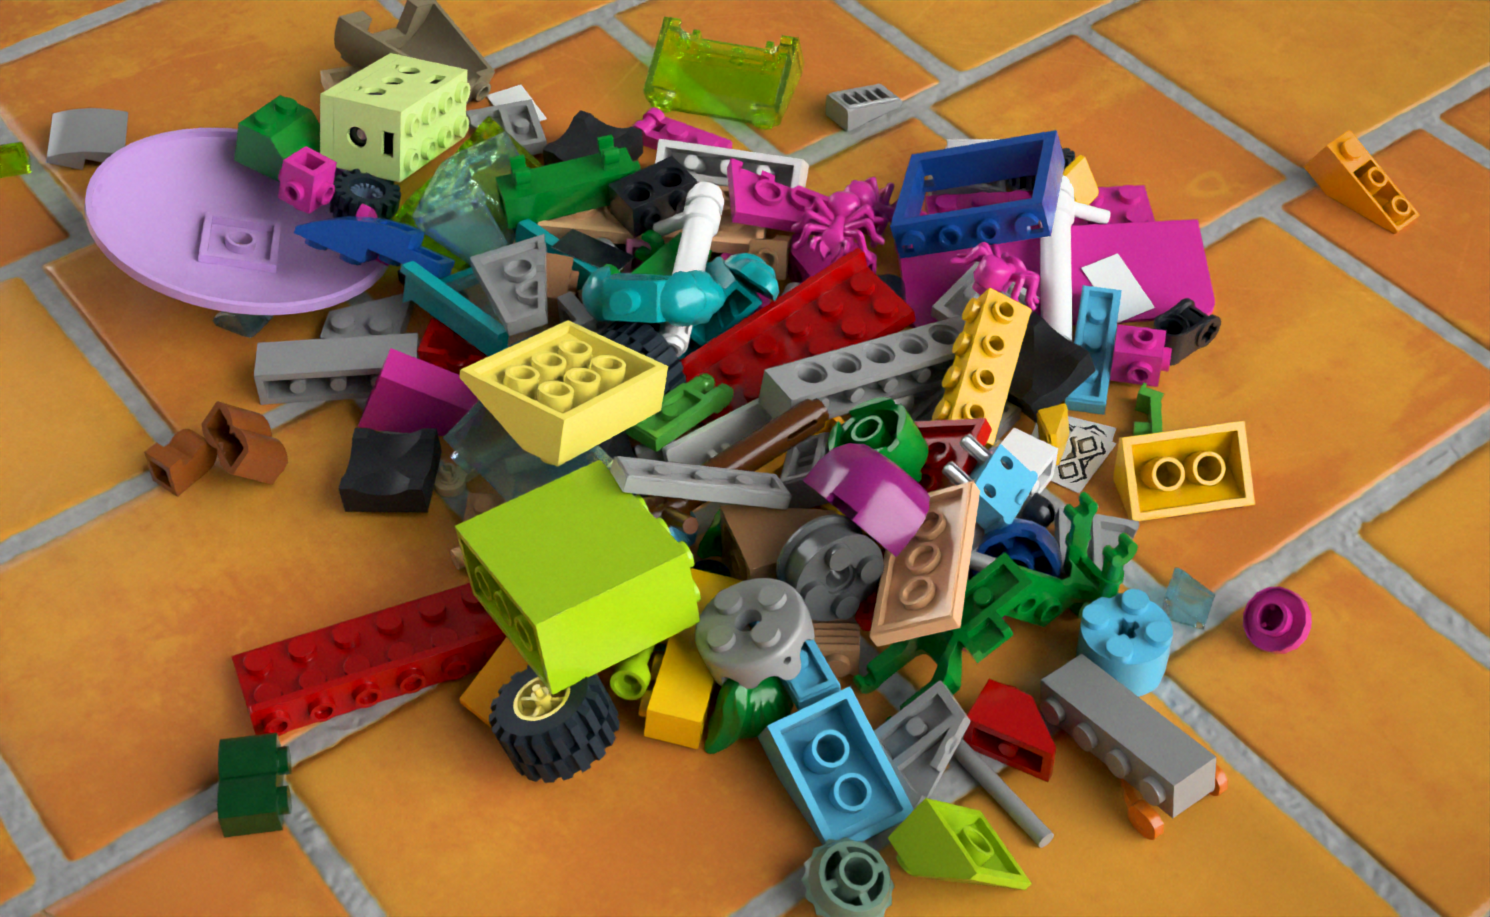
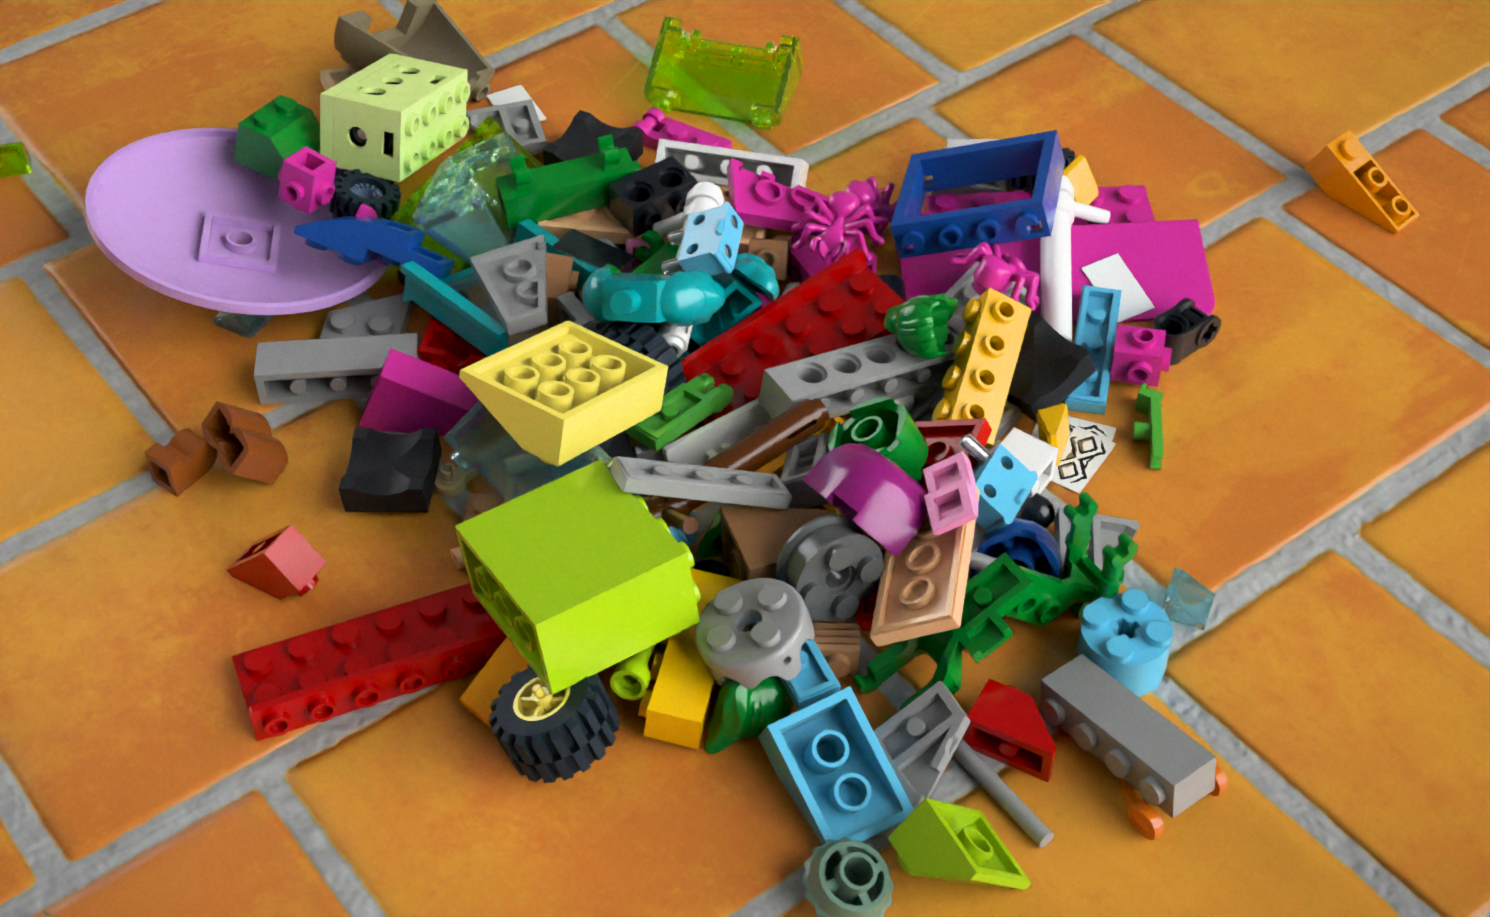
light grey slope [46,108,128,170] -> none
dark green brick [217,733,292,838] -> none
light grey slope [826,84,902,132] -> none
yellow slope [1113,421,1255,521] -> none
dark pink plate [1243,587,1312,654] -> none
none -> red slope [227,524,327,600]
none -> medium azure piece [661,201,744,276]
none -> green hair [884,293,958,360]
none -> bright pink slope [923,451,978,536]

